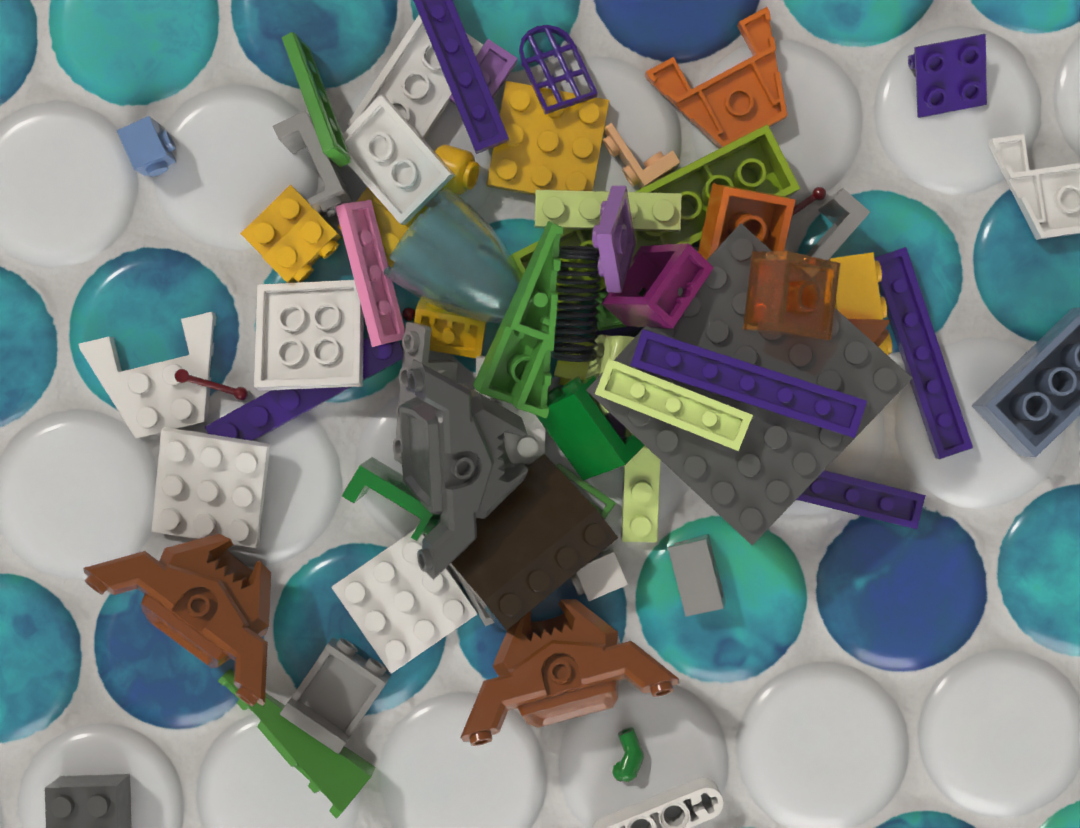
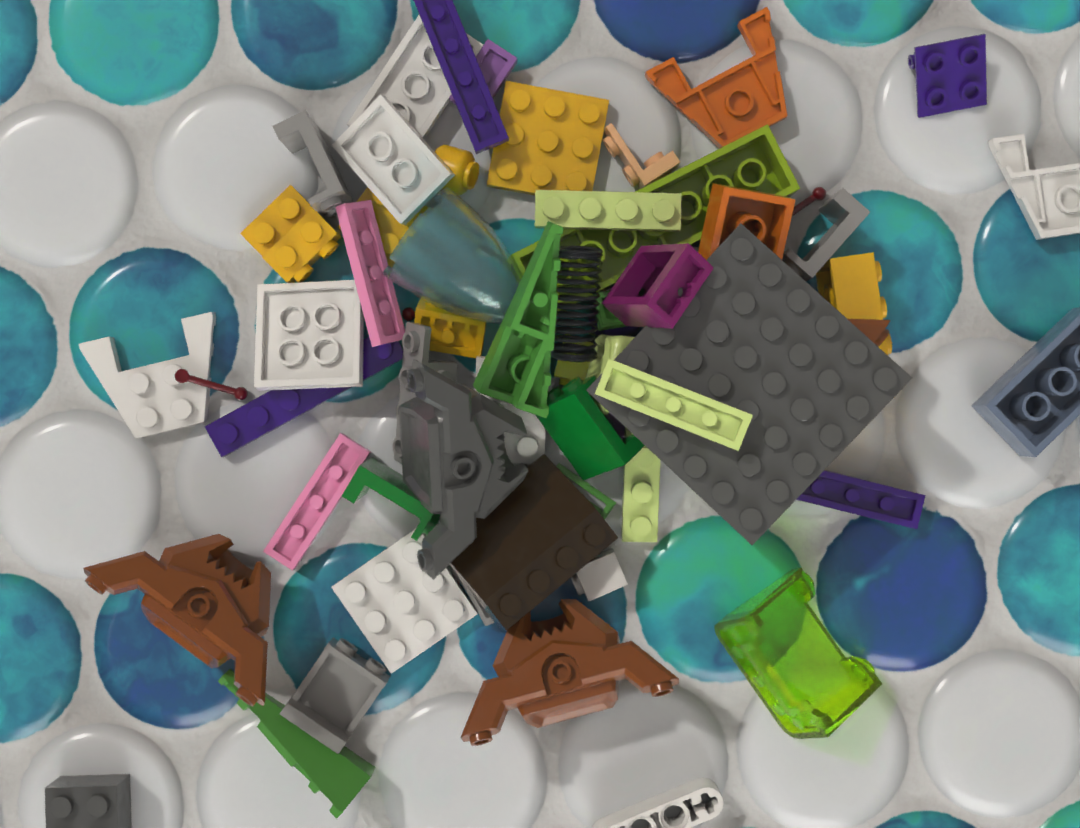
medium blue brick [116,116,176,177] -> none
white plate [151,427,270,548] -> none
bright green tile [282,32,351,168] -> none
dark purple window [519,25,598,114] -> none
medium lavender plate [592,186,636,293] -> none
green arm [612,727,644,782] -> none
dark purple plate [630,329,867,438] -> none
light grey hinge [668,534,726,617] -> none
clear orange slope [743,251,840,340] -> none
dark purple plate [875,247,973,459] -> none
none -> bright pink plate [263,433,371,571]
none -> clear neon green windscreen [714,567,882,739]

